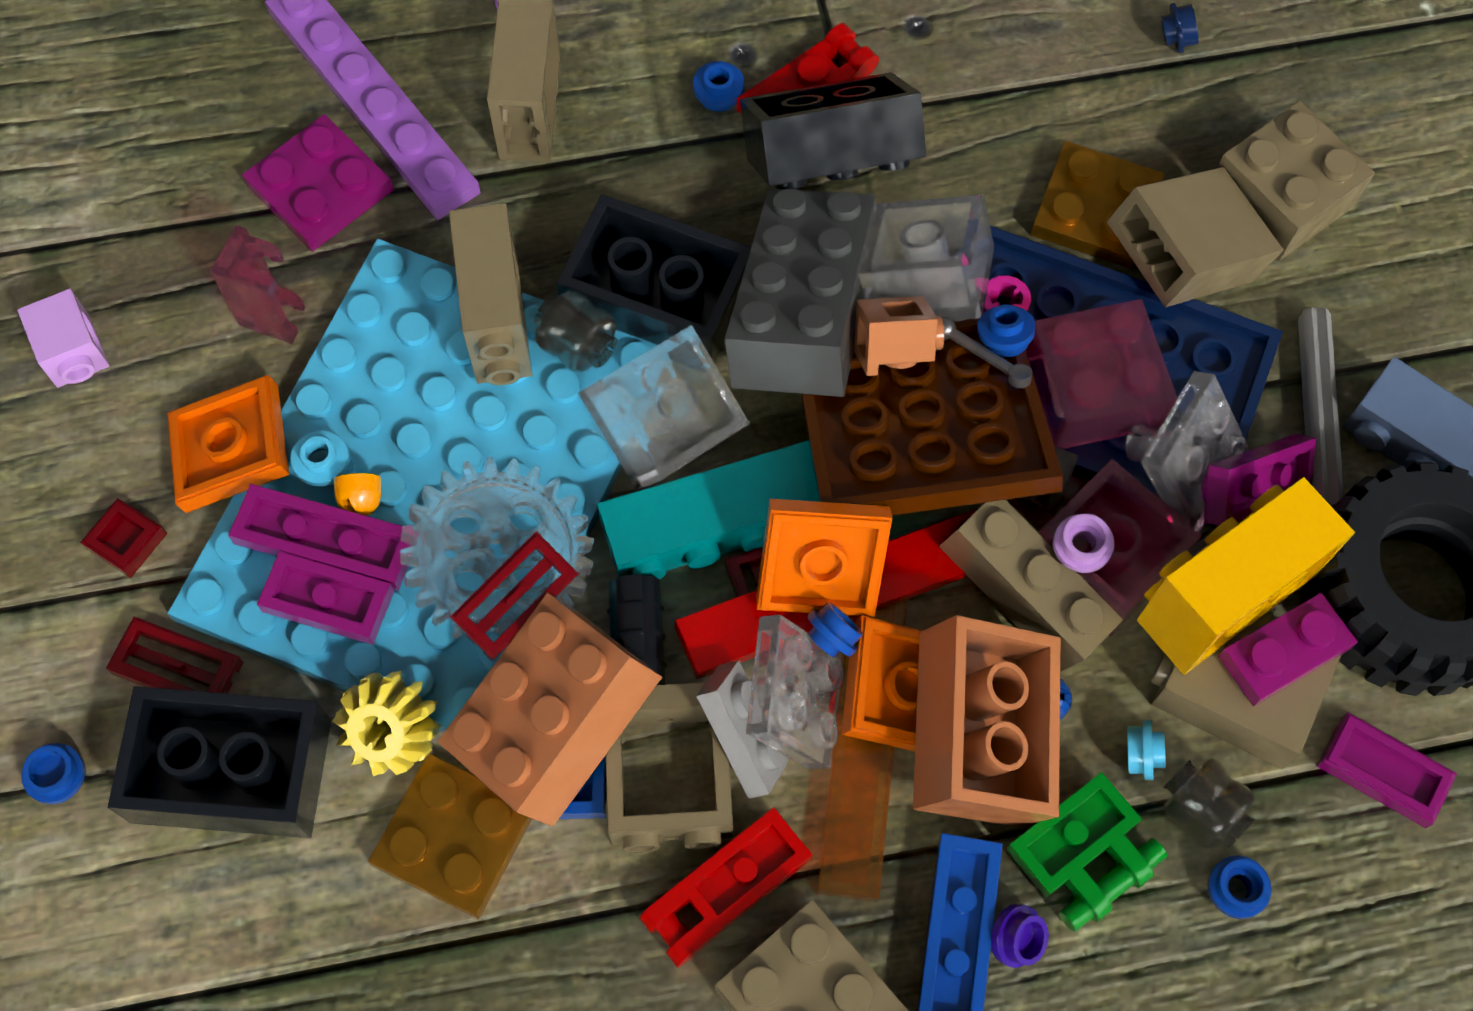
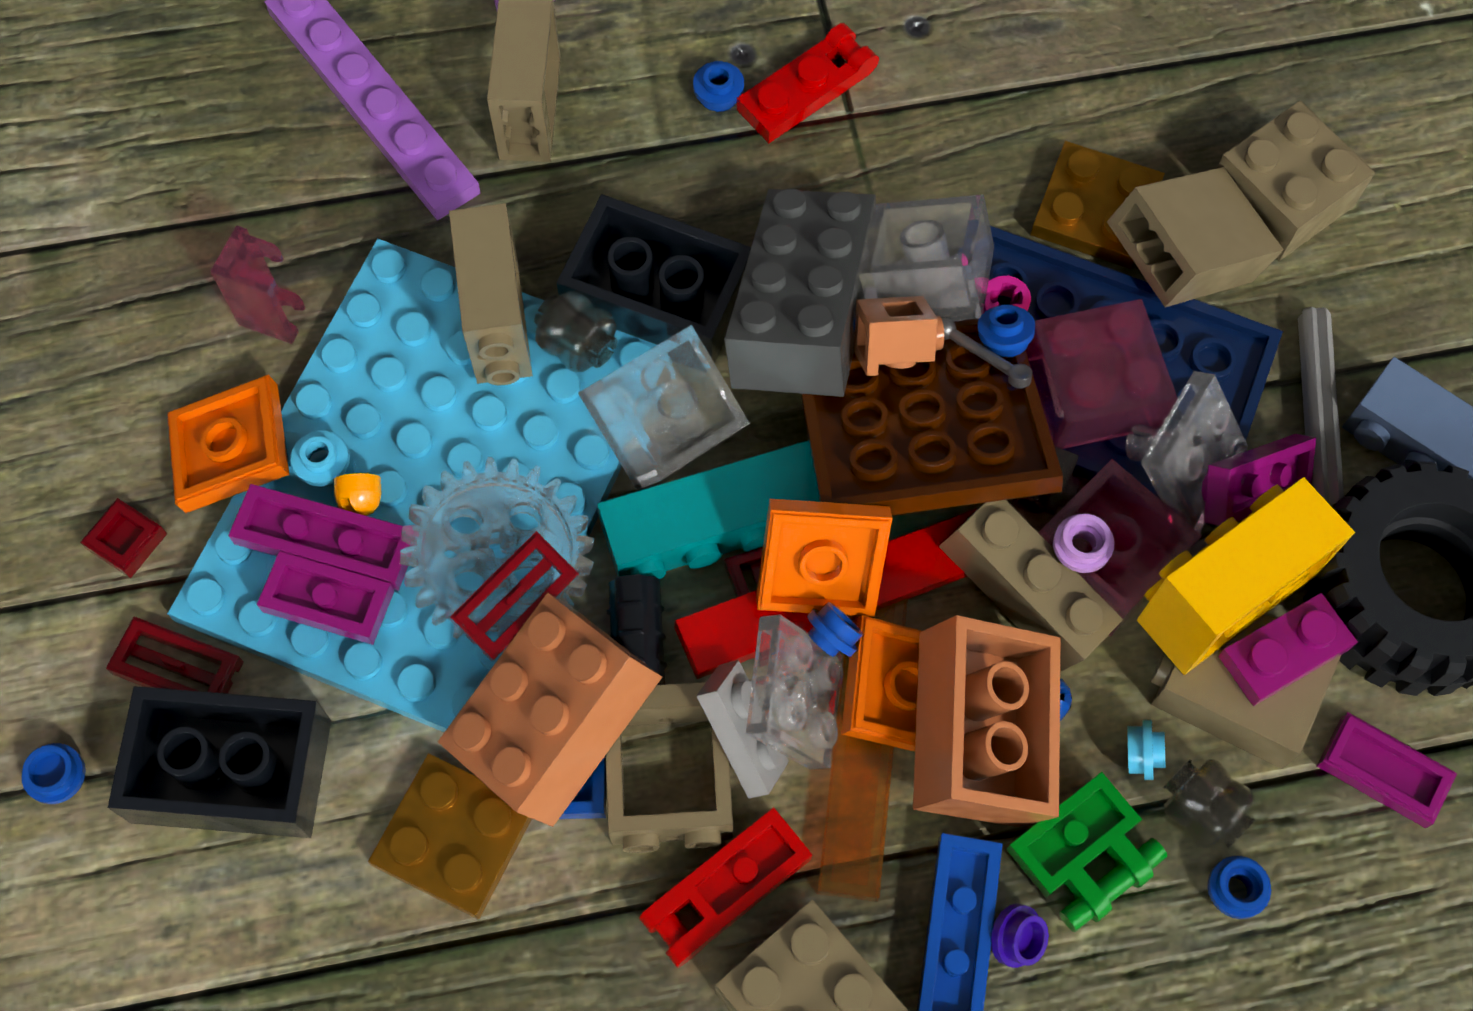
lavender brick [17,288,110,388] -> none
magenta plate [242,114,394,252] -> none
light yellow gear [332,670,441,776] -> none
black brick [740,72,926,190] -> none
dark blue plate [1161,2,1199,53] -> none

